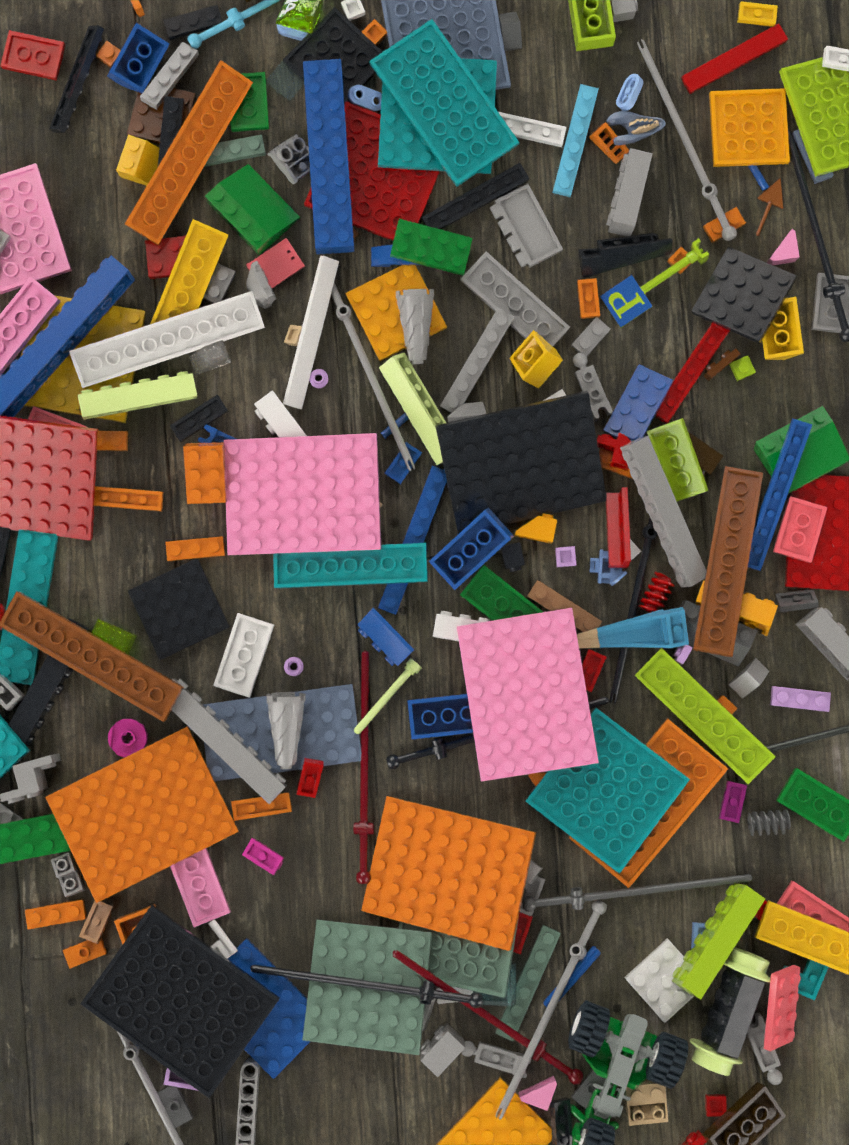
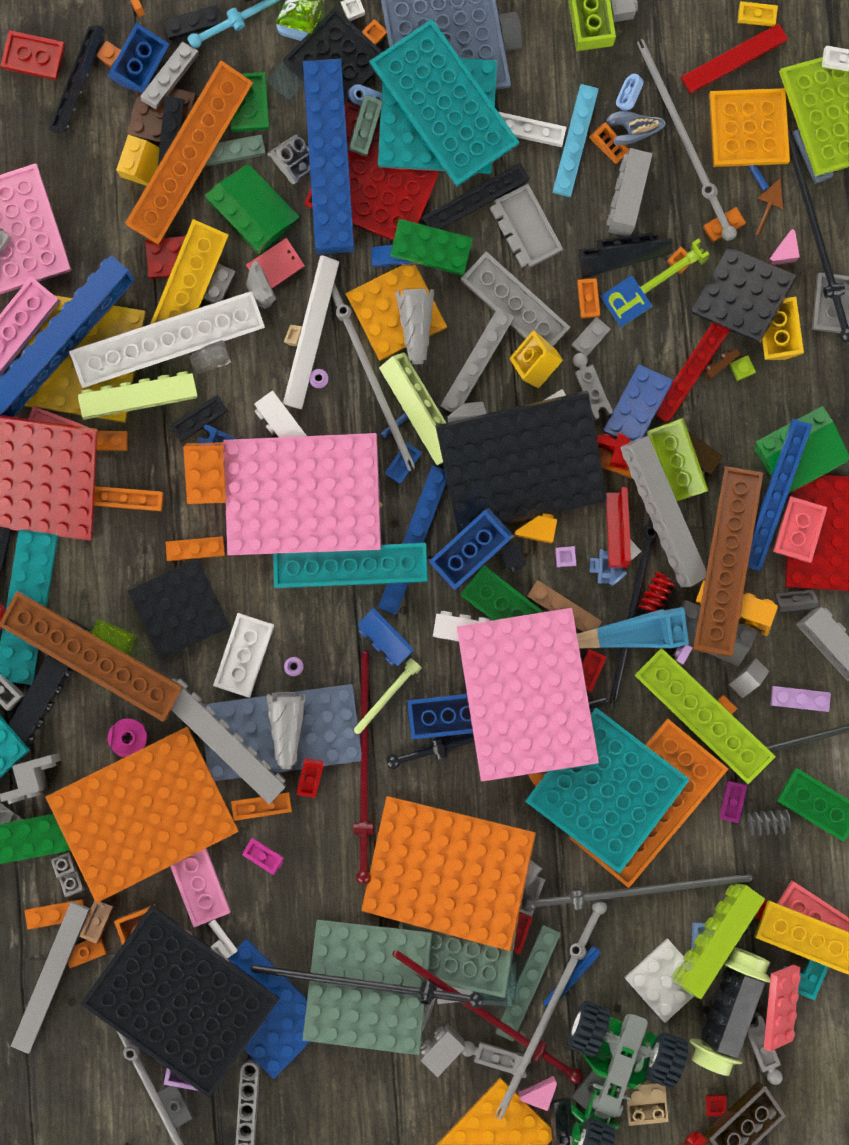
none -> light grey tile [11,901,90,1054]
none -> sand green plate [348,94,383,157]

